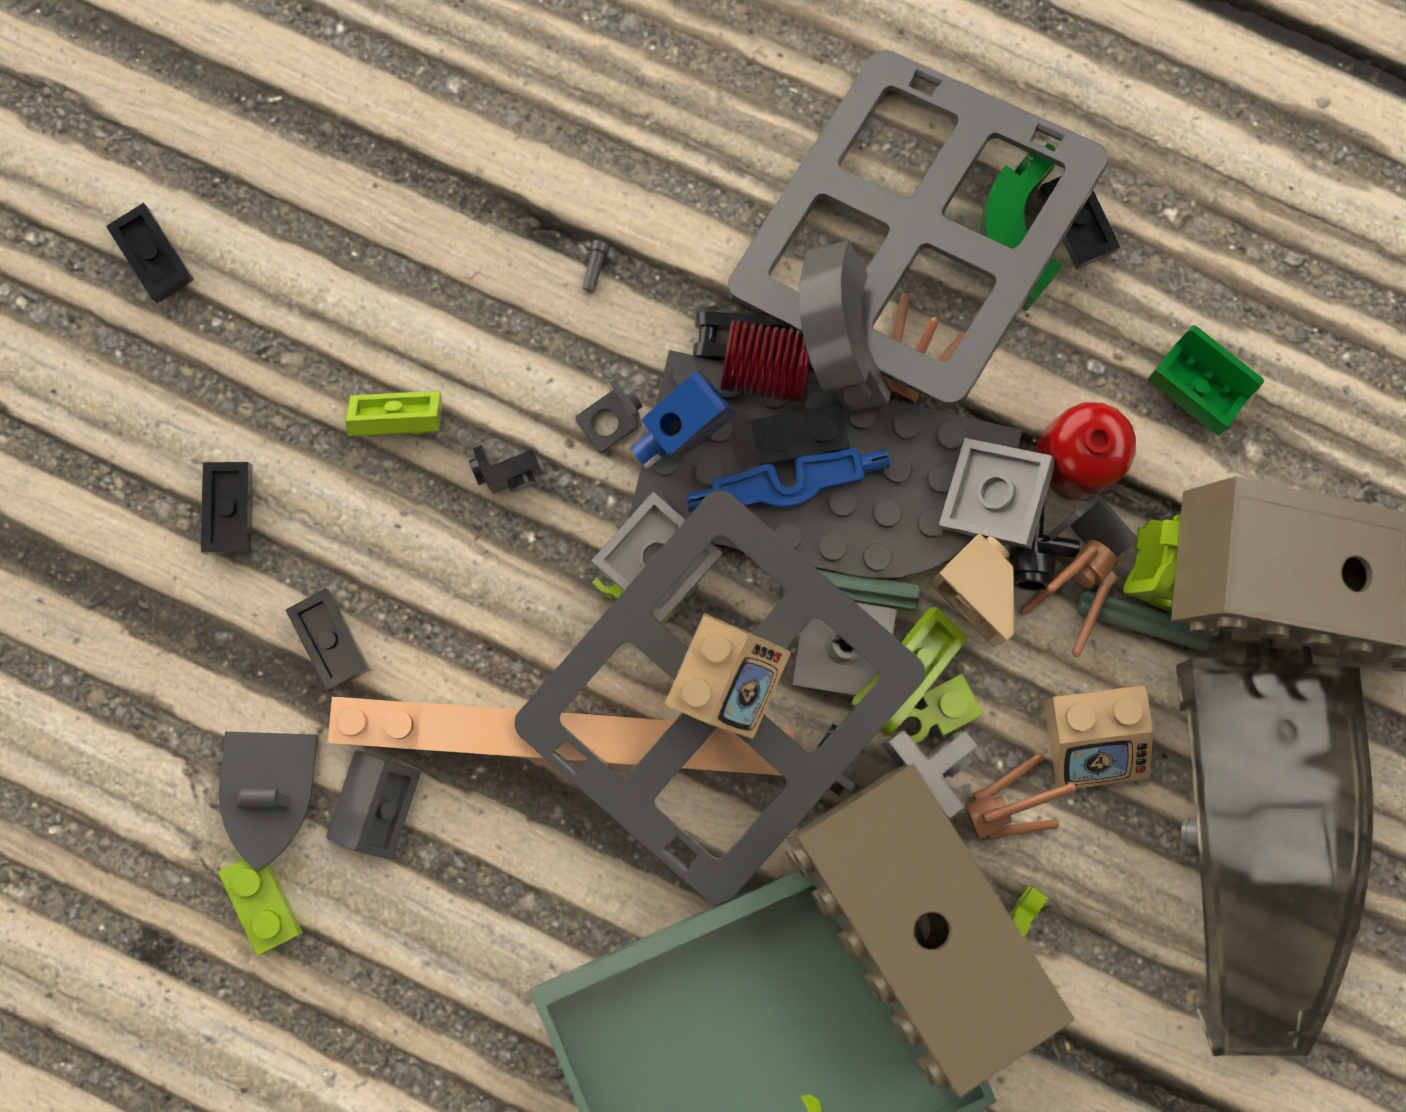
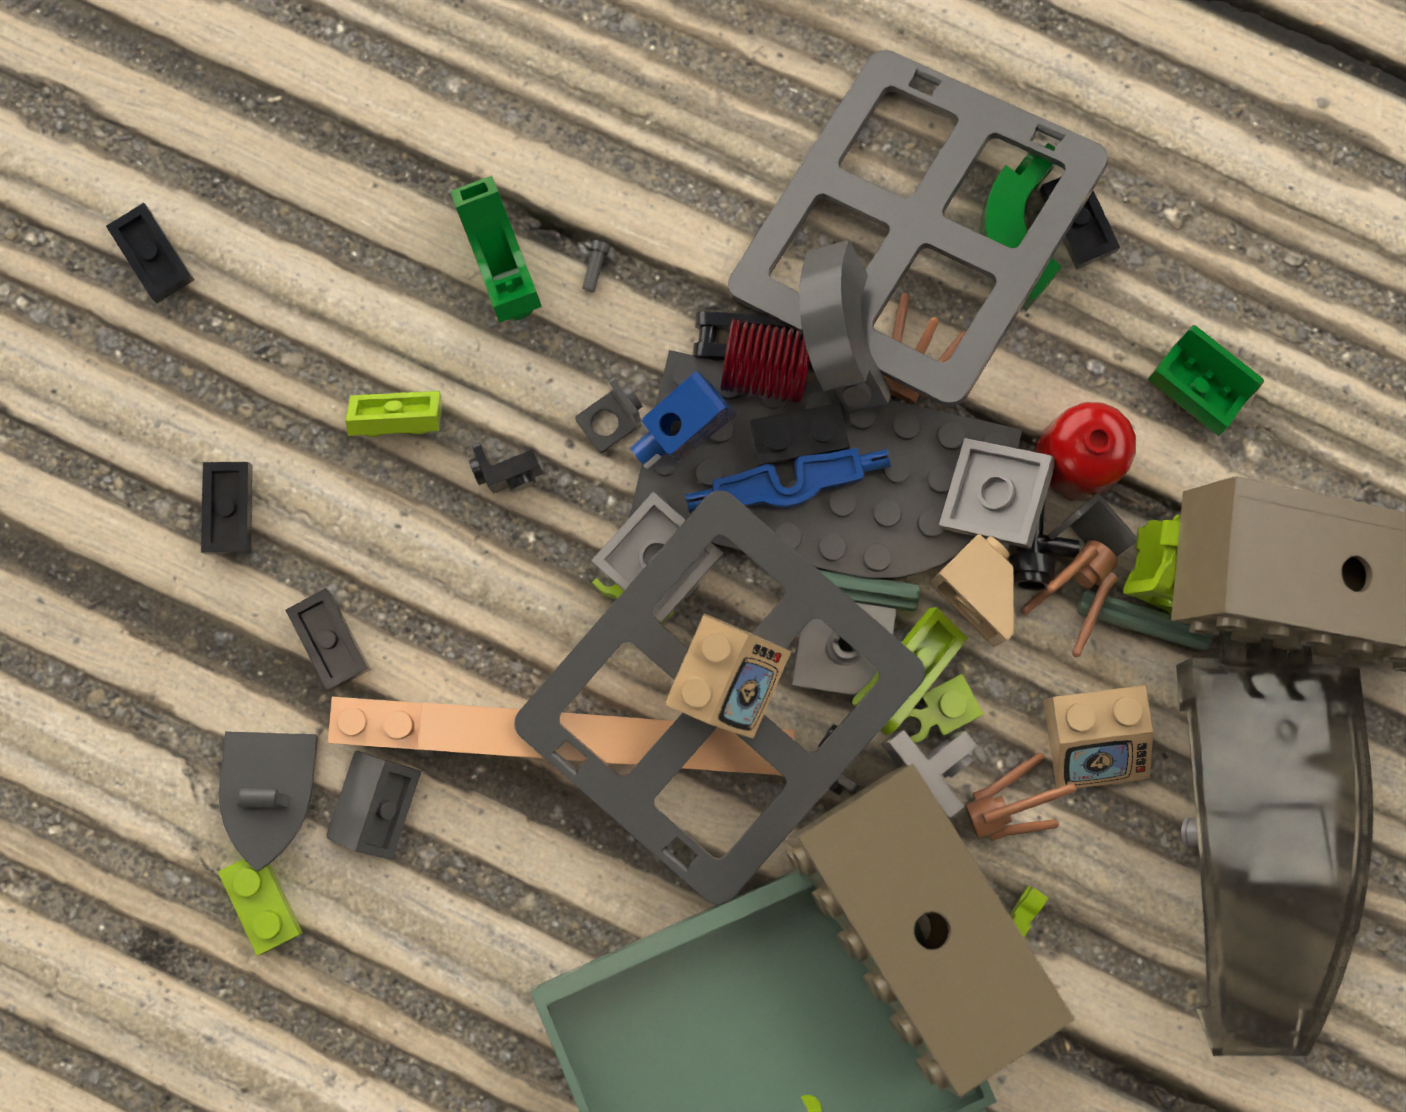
none -> green arch [450,176,542,323]

